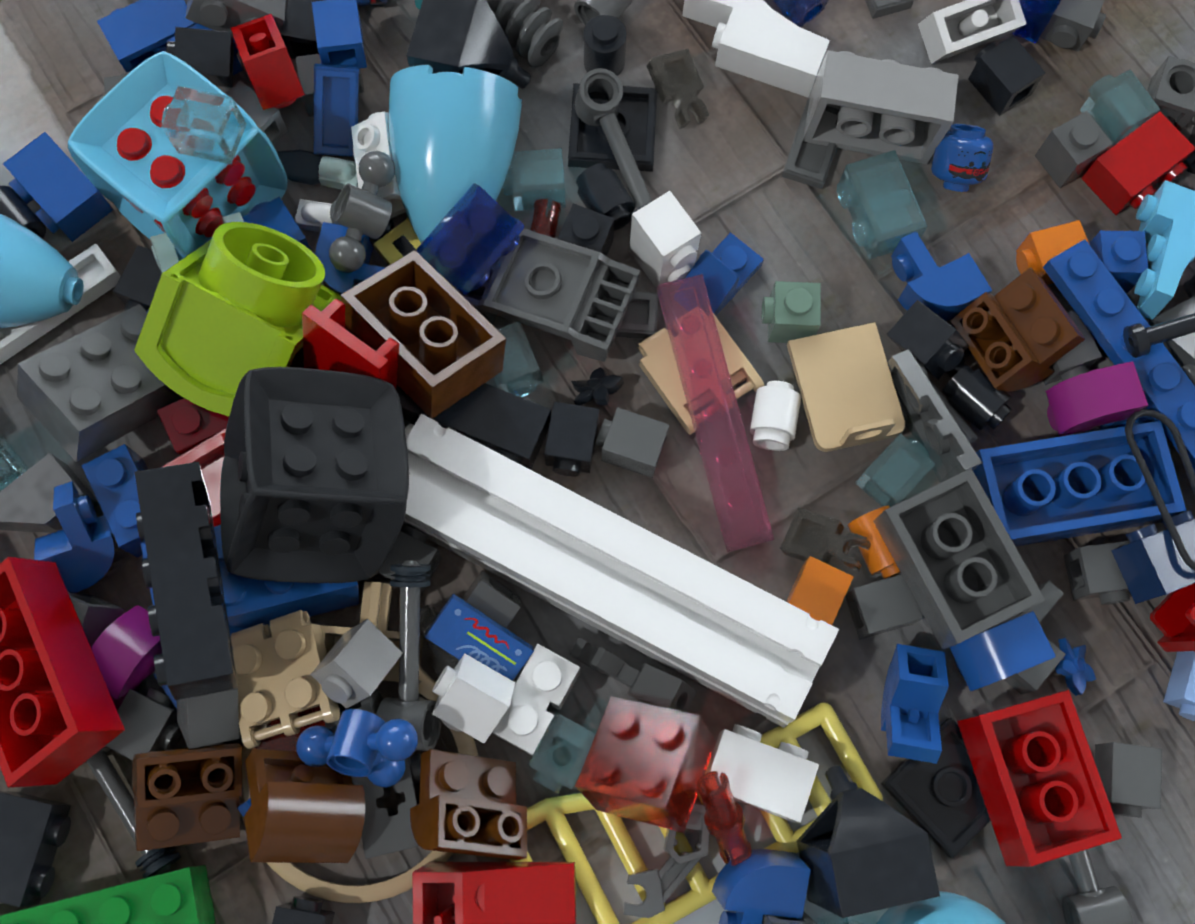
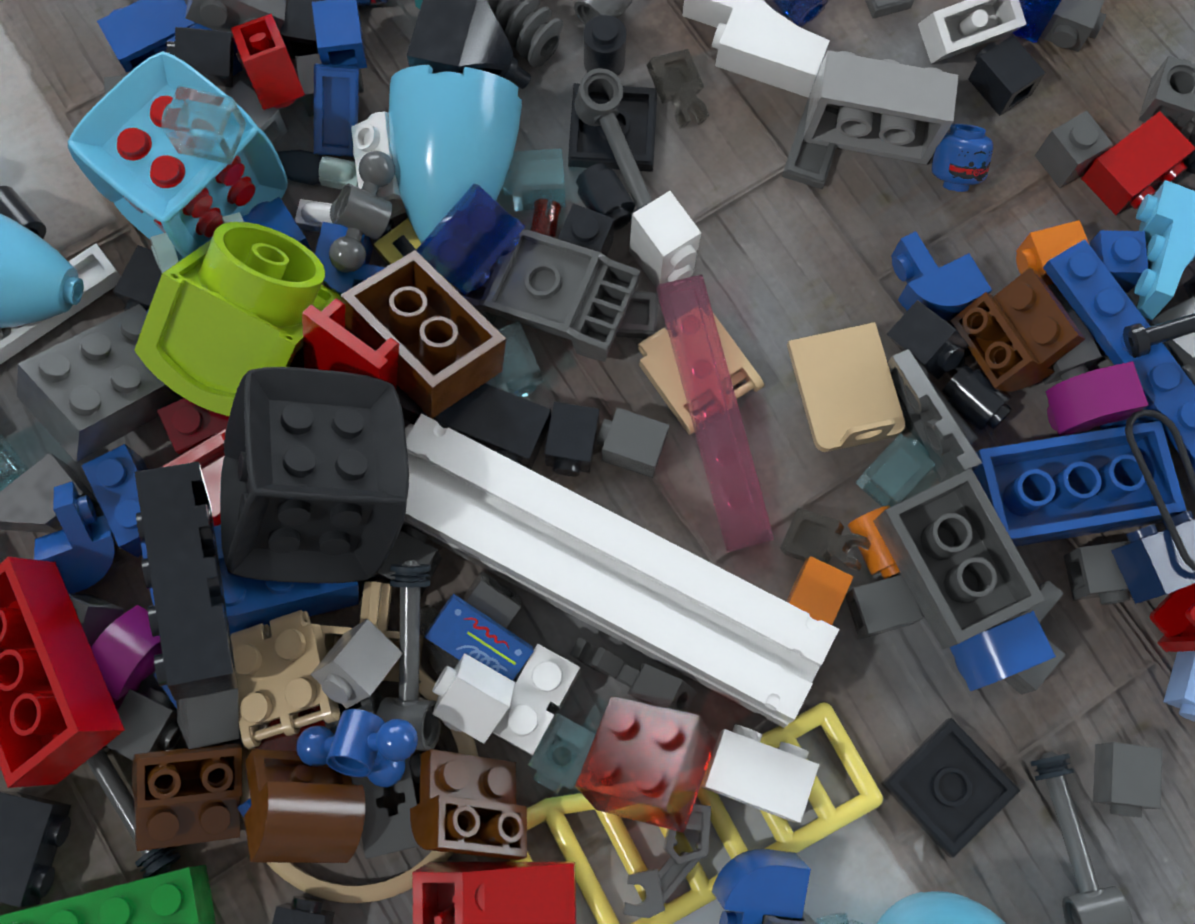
blue brick [3,132,114,242] -> none
black plant [571,367,624,406] -> none
blue slope [673,232,764,318] -> none
clear red pin [696,771,752,866] -> none
white brick [750,381,801,451] -> none
sand green brick [761,281,821,343] -> none
black piece [797,765,940,918] -> none
clear light blue brick [837,150,928,260] -> none
blue brick [881,644,949,764] -> none
red slope [957,690,1122,867] -> none
blue plant [1055,638,1096,696] -> none
clear light blue brick [1080,69,1160,148] -> none

